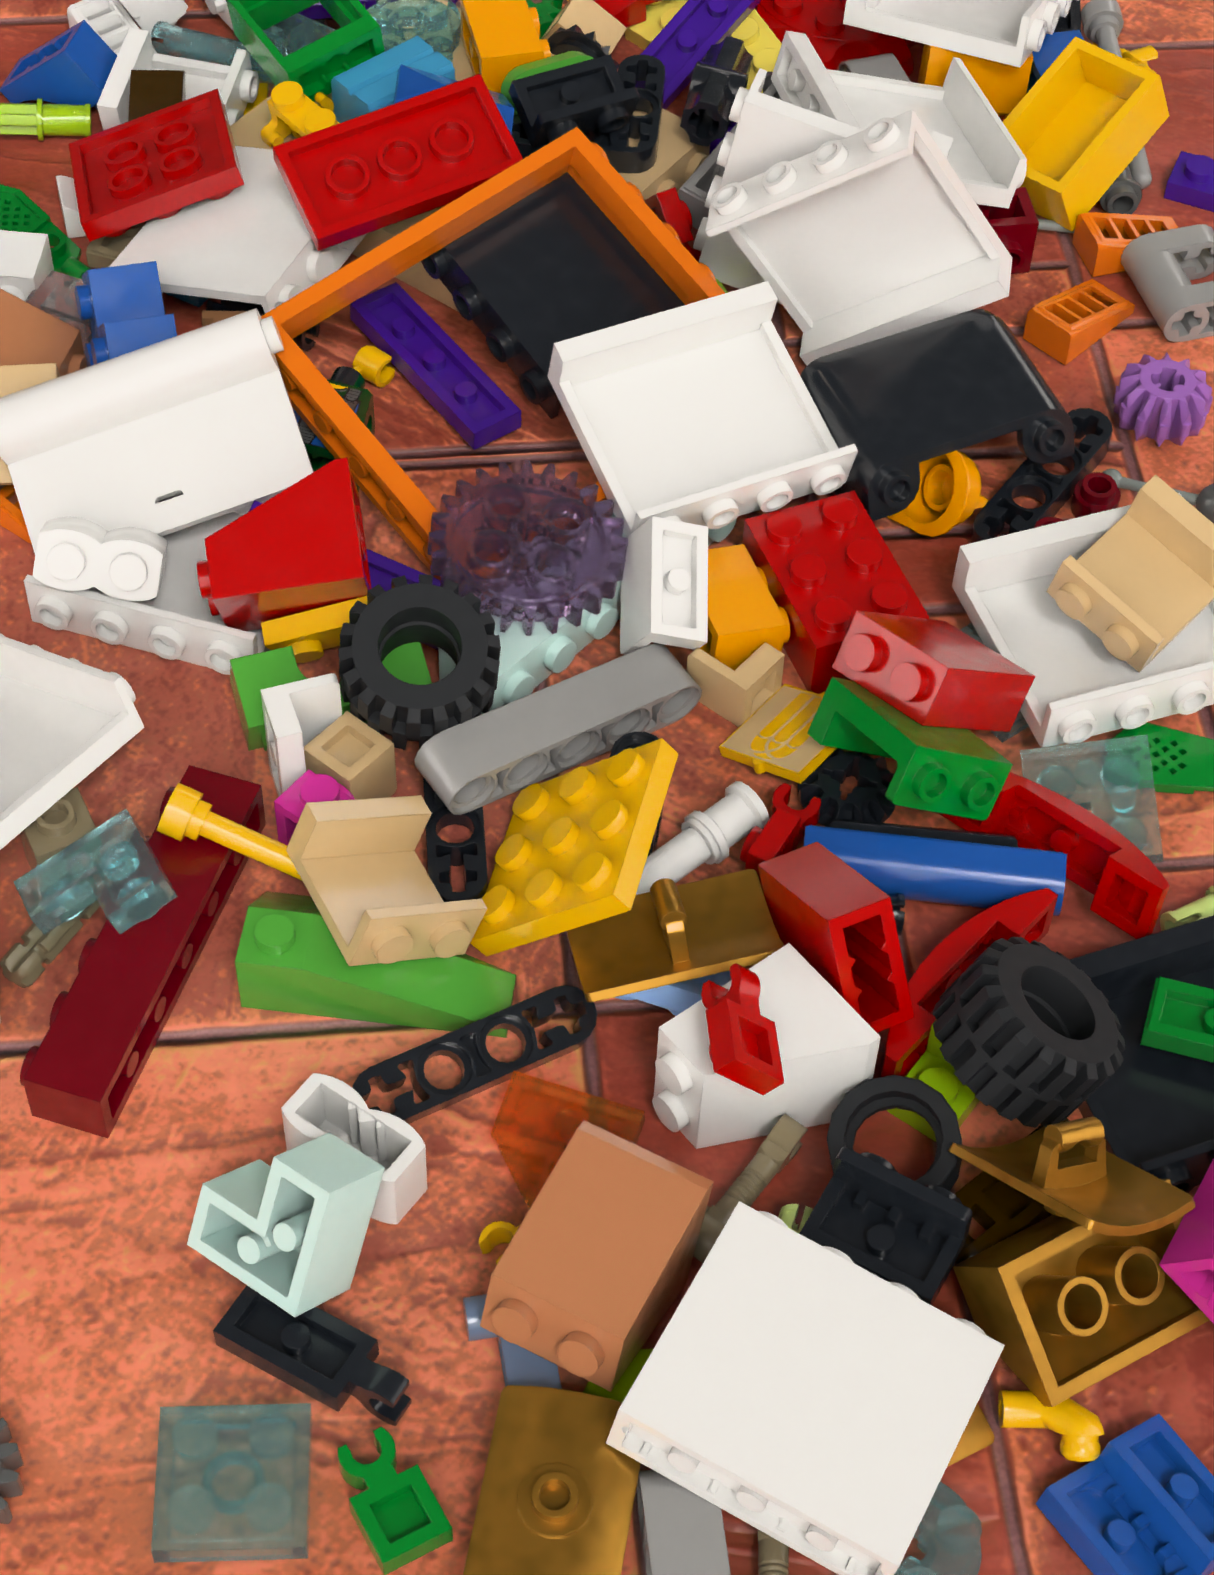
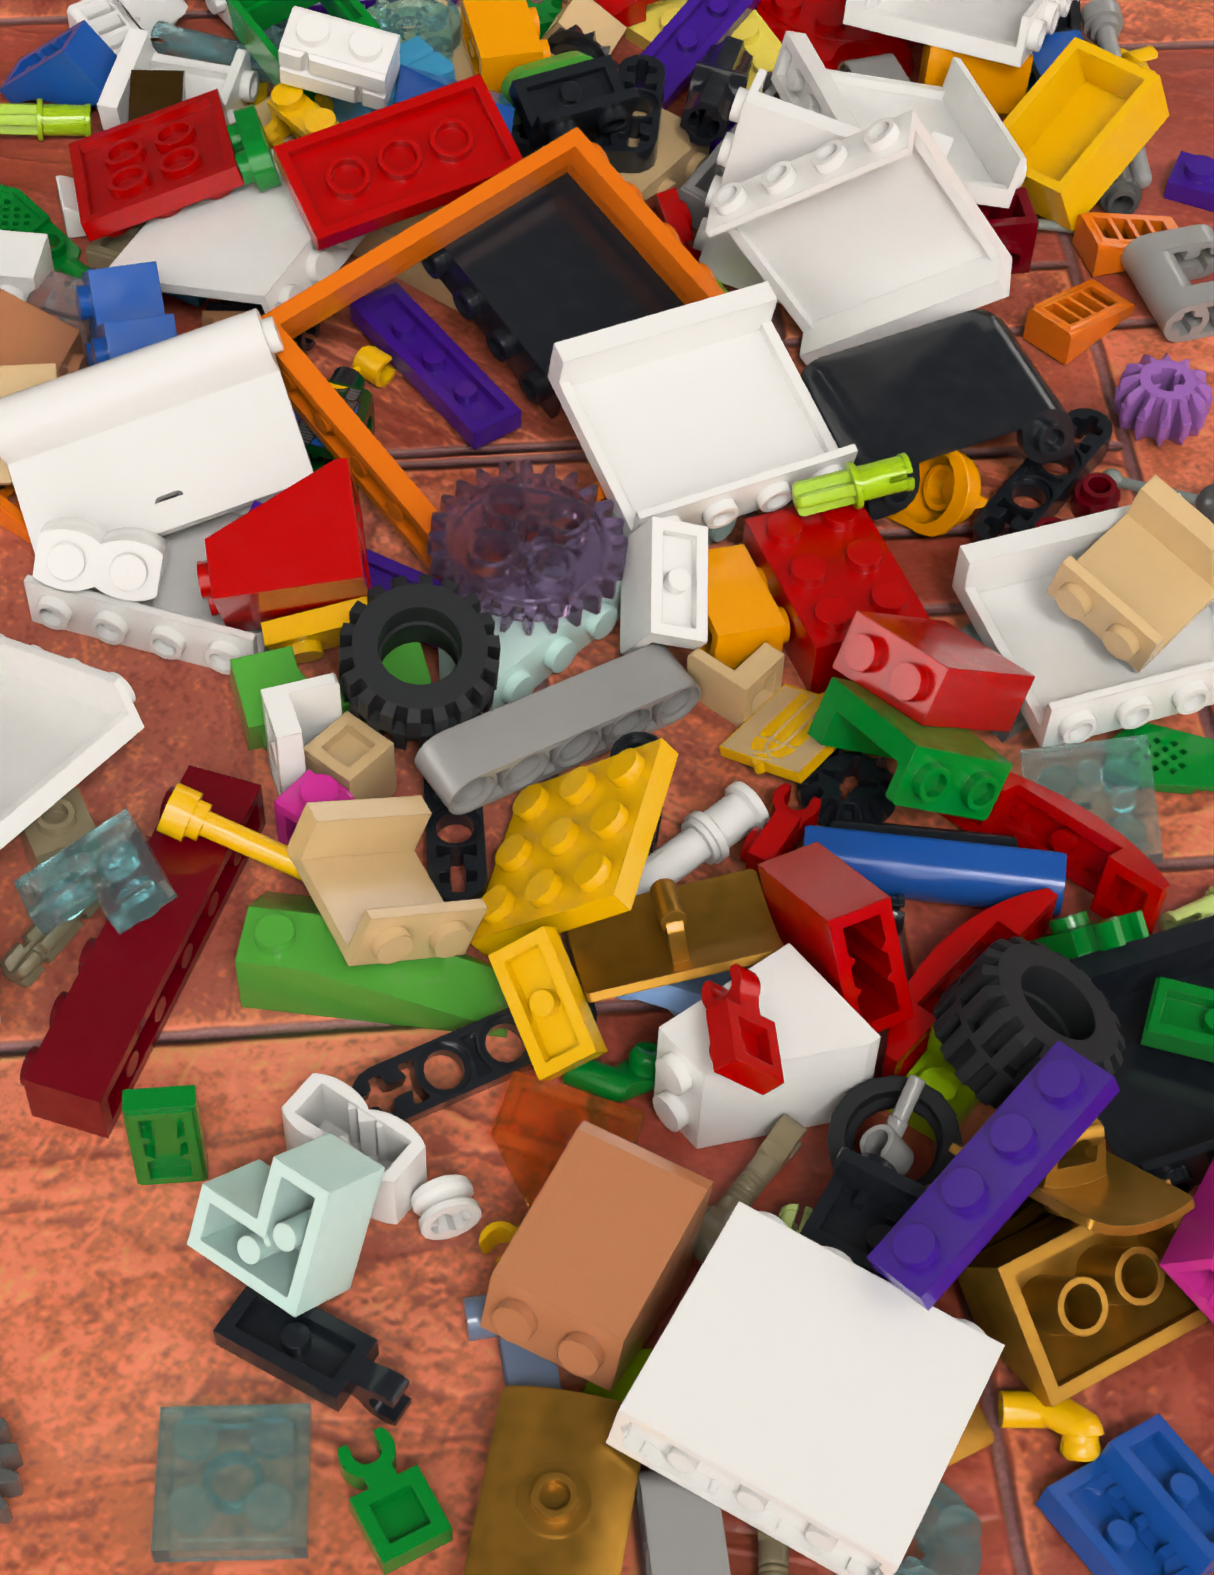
none -> green plate [122,1085,208,1185]
none -> green plate [227,104,282,192]
none -> white brick [278,6,400,110]
none -> white bush [411,1174,482,1240]
none -> yellow plate [488,926,608,1081]
none -> green arm [563,1042,657,1103]
none -> lime axle [792,452,915,516]
none -> light grey hand [860,1074,926,1175]
none -> dark purple plate [866,1040,1120,1311]
none -> green plate [1028,910,1149,959]

